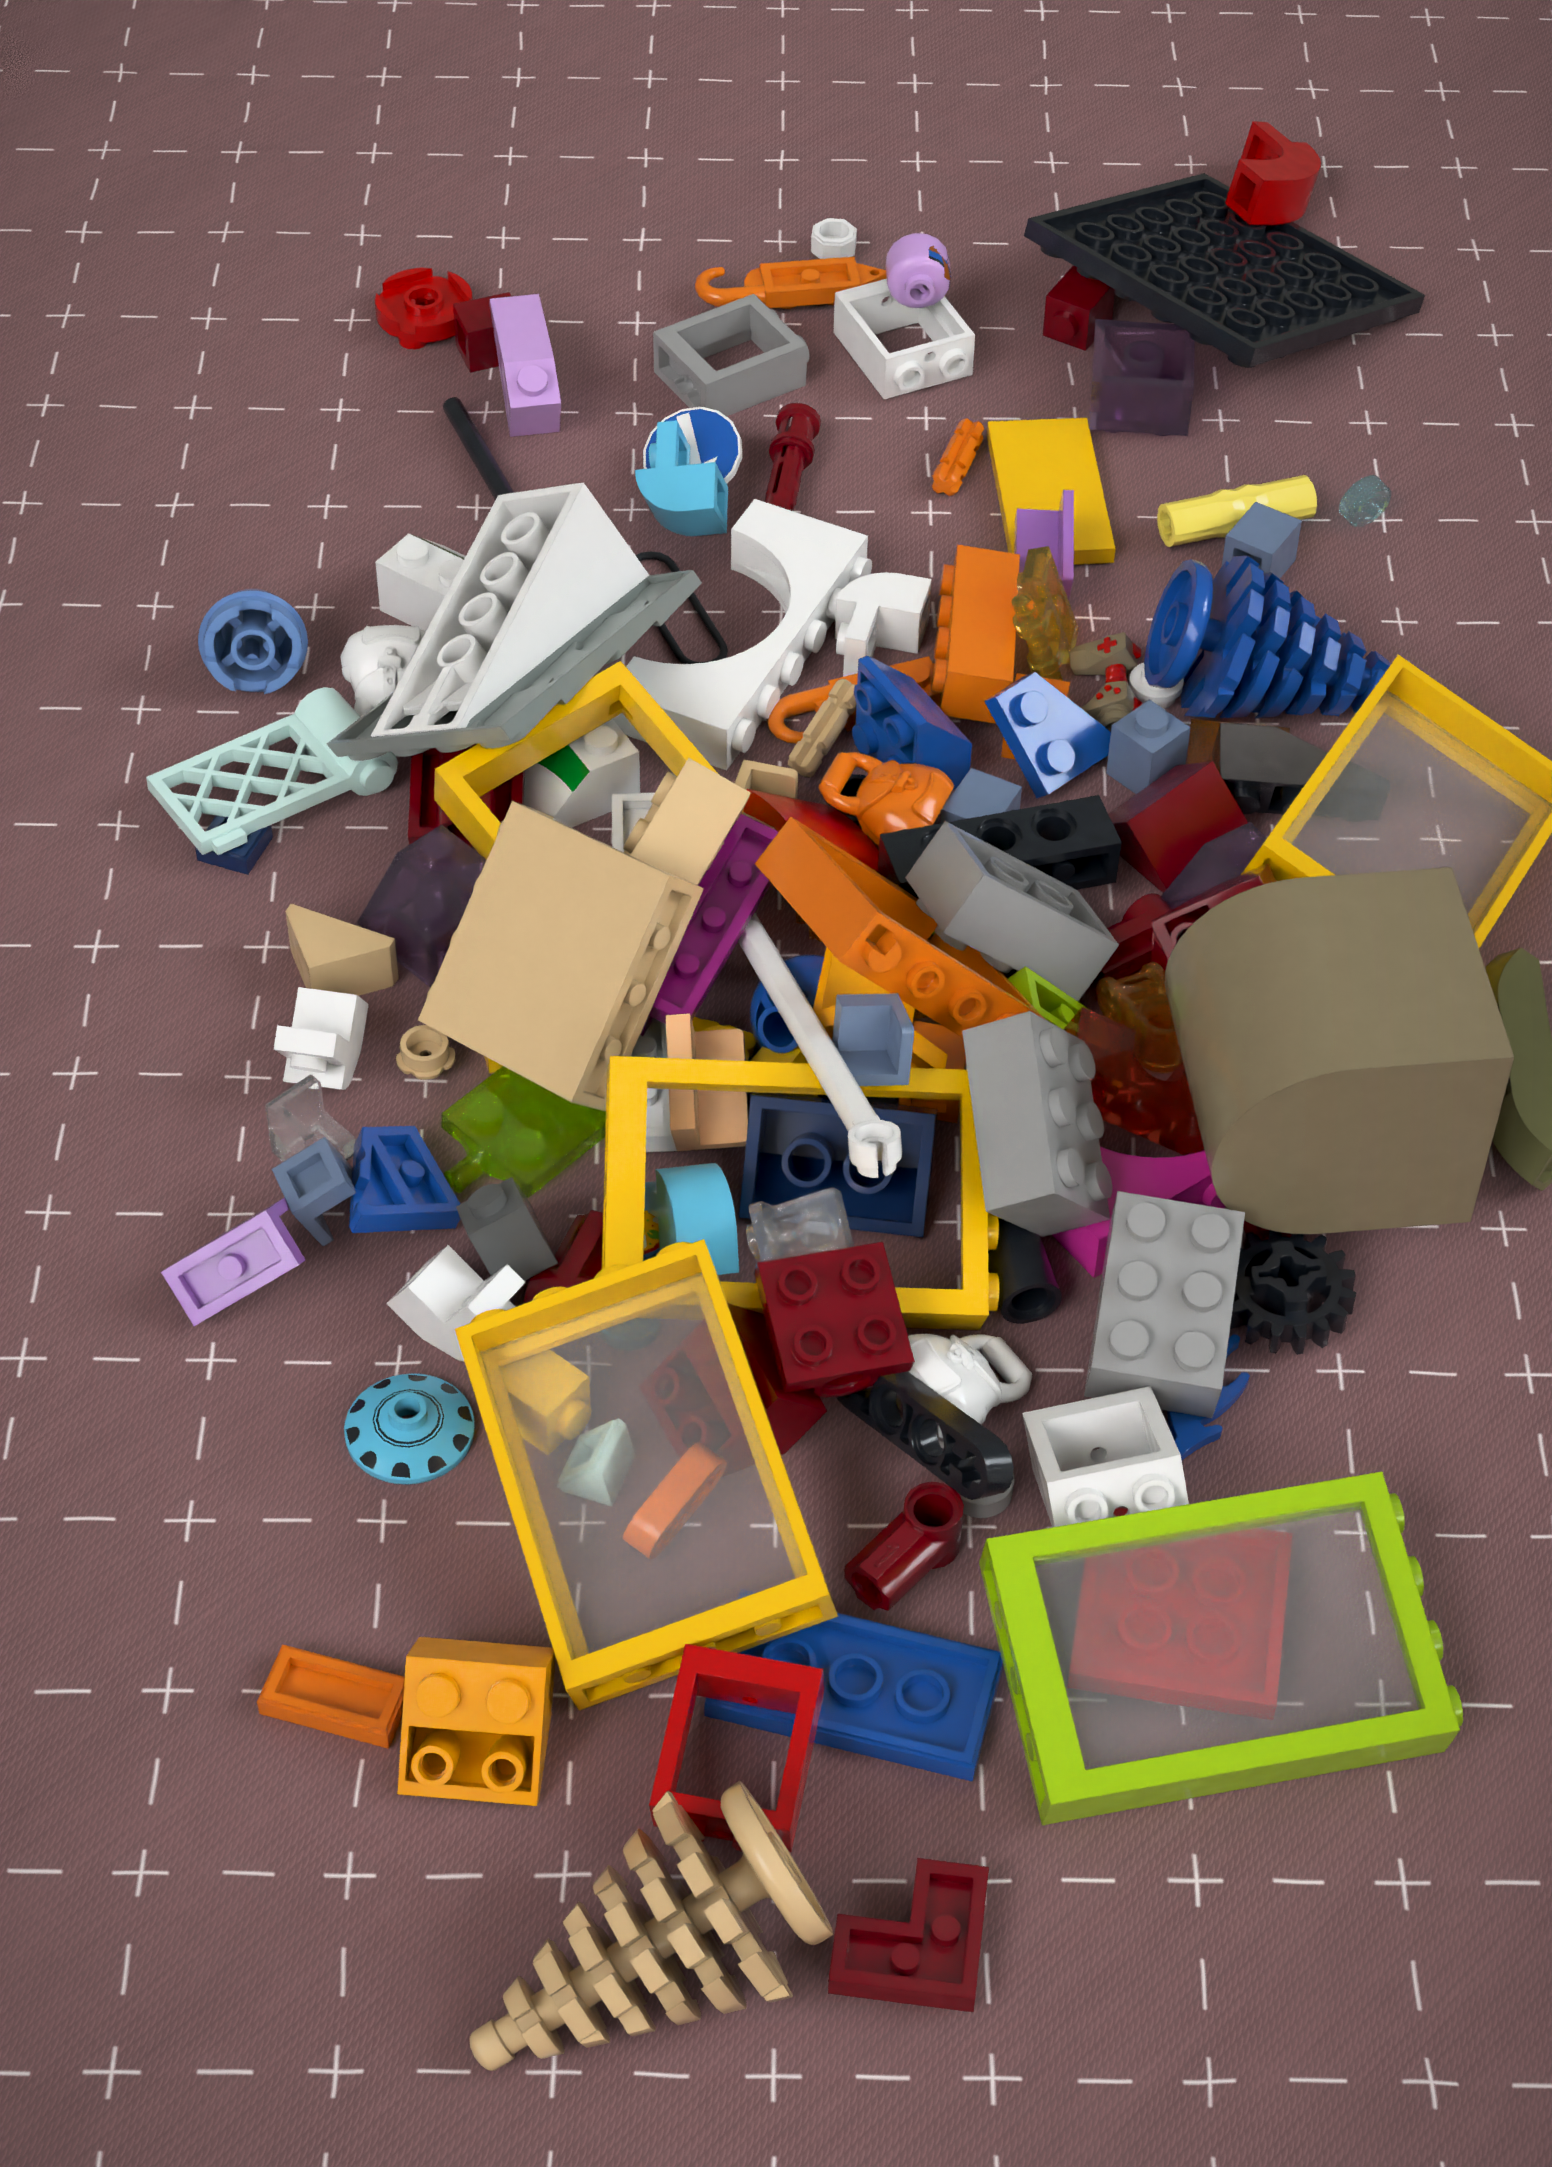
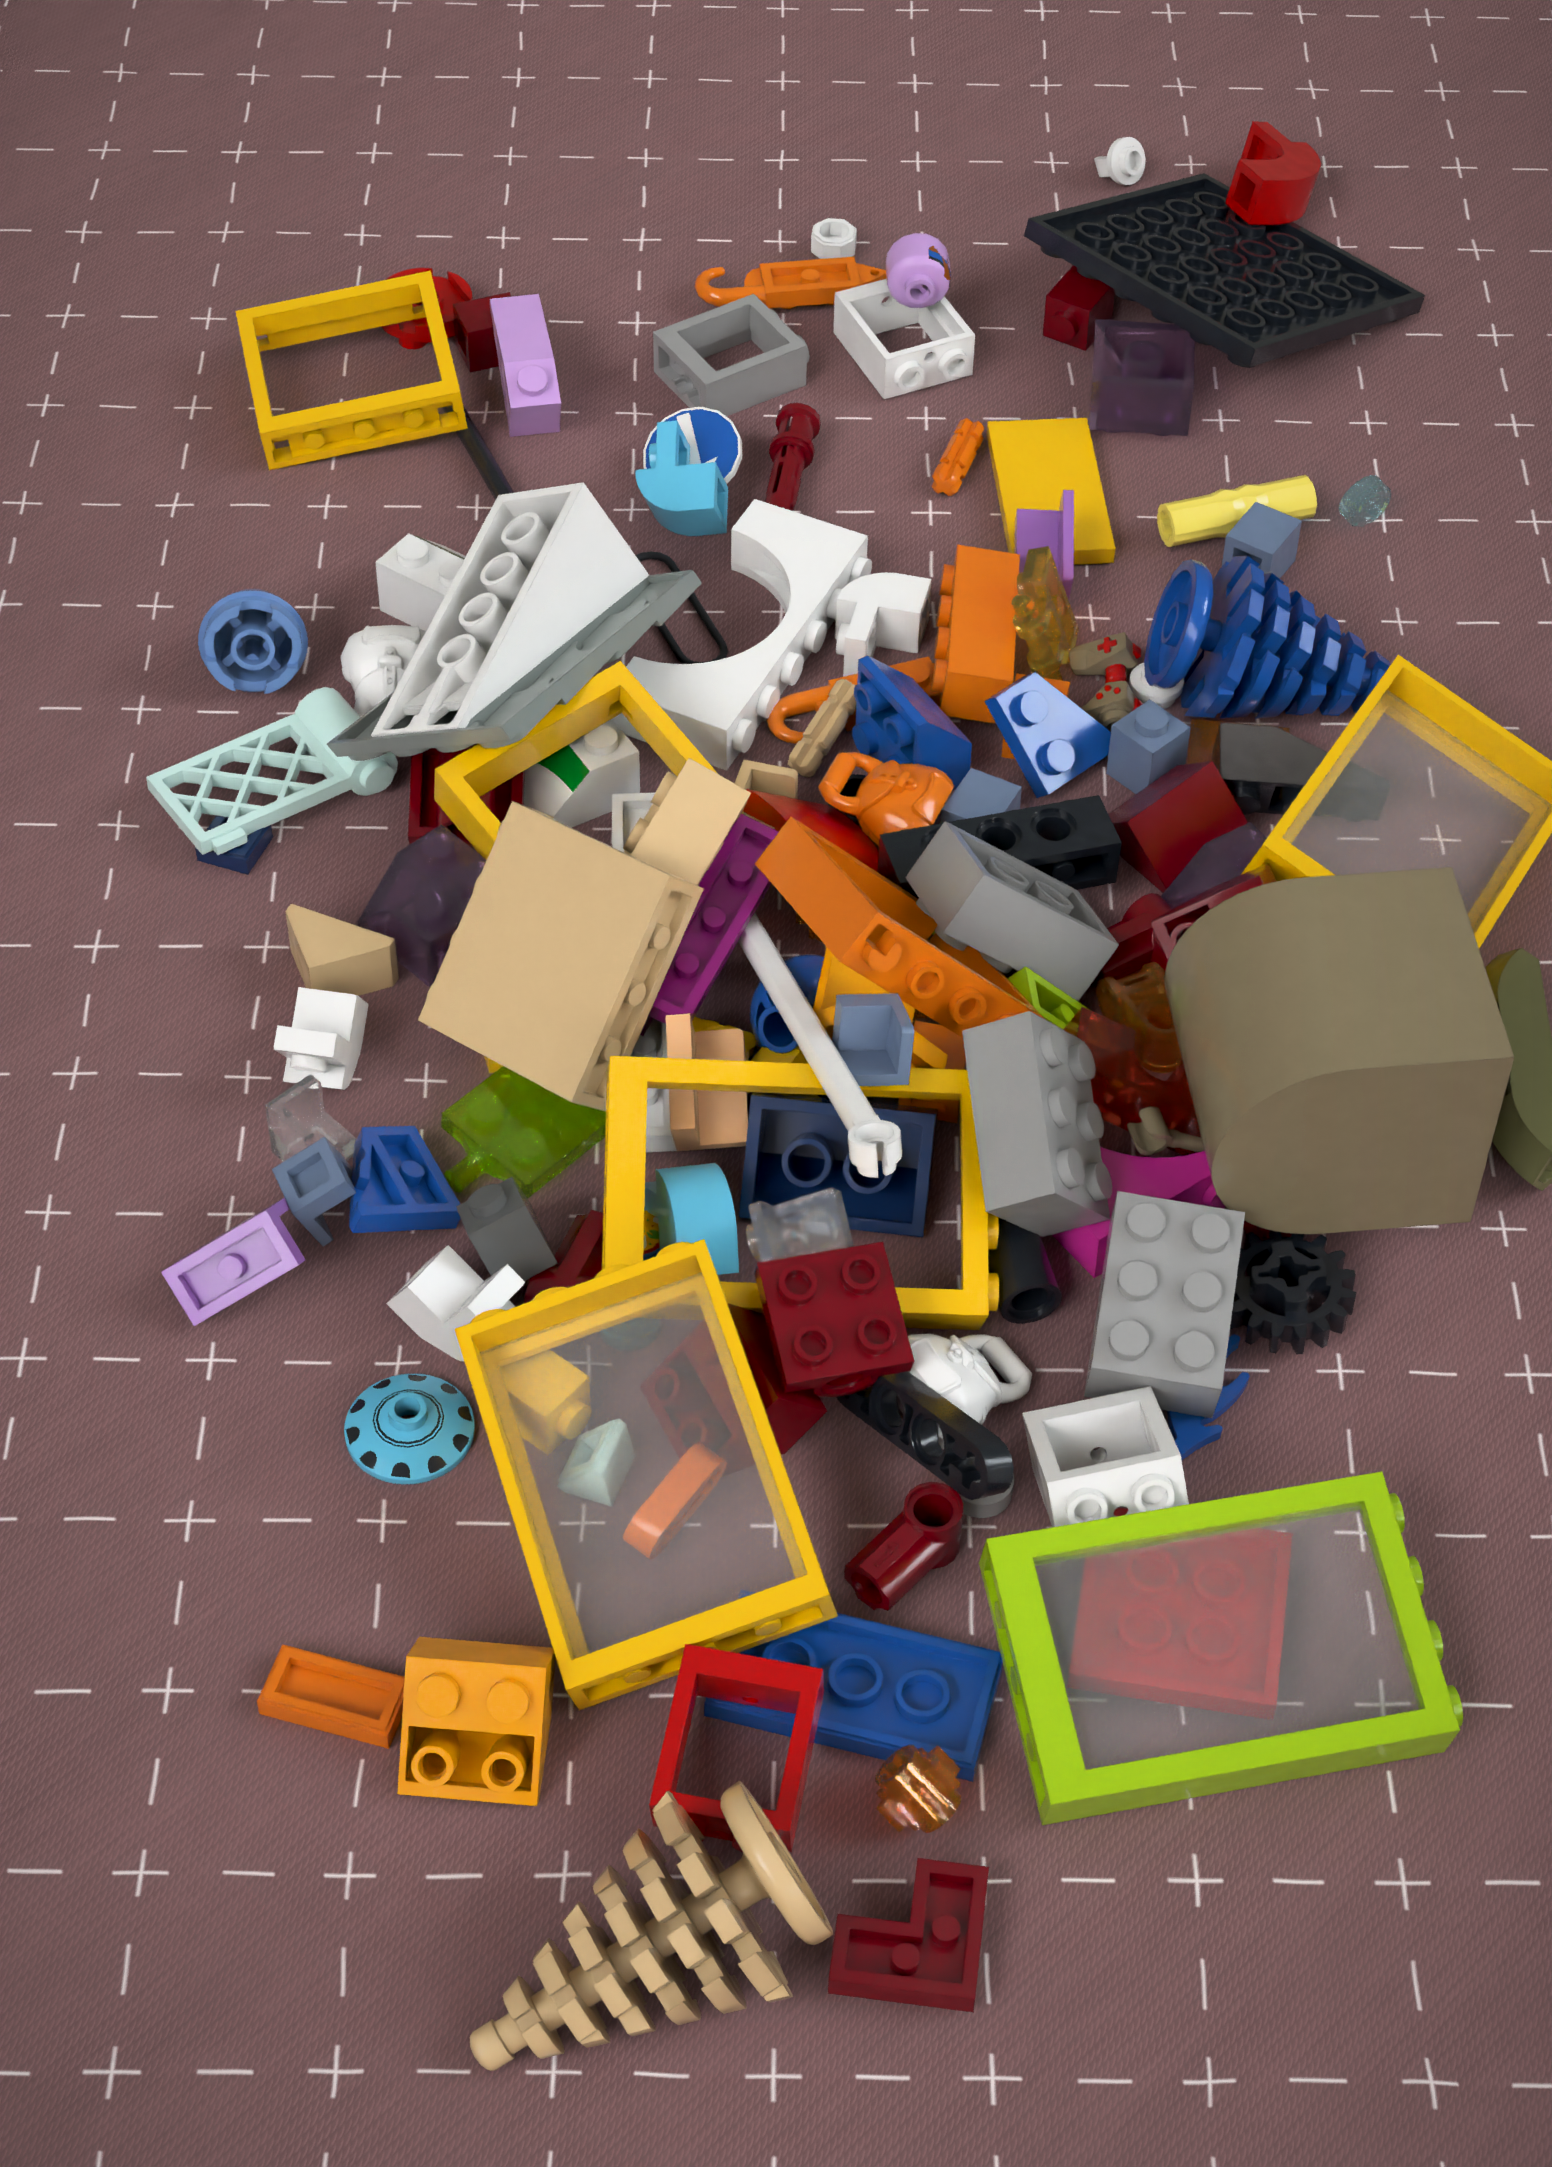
tan plate [396,1025,455,1080] -> none
none -> yellow window [235,271,468,470]
none -> clear orange gear [875,1744,962,1833]
none -> white plate [1094,137,1146,185]
none -> dark tan hand [1127,1107,1205,1155]

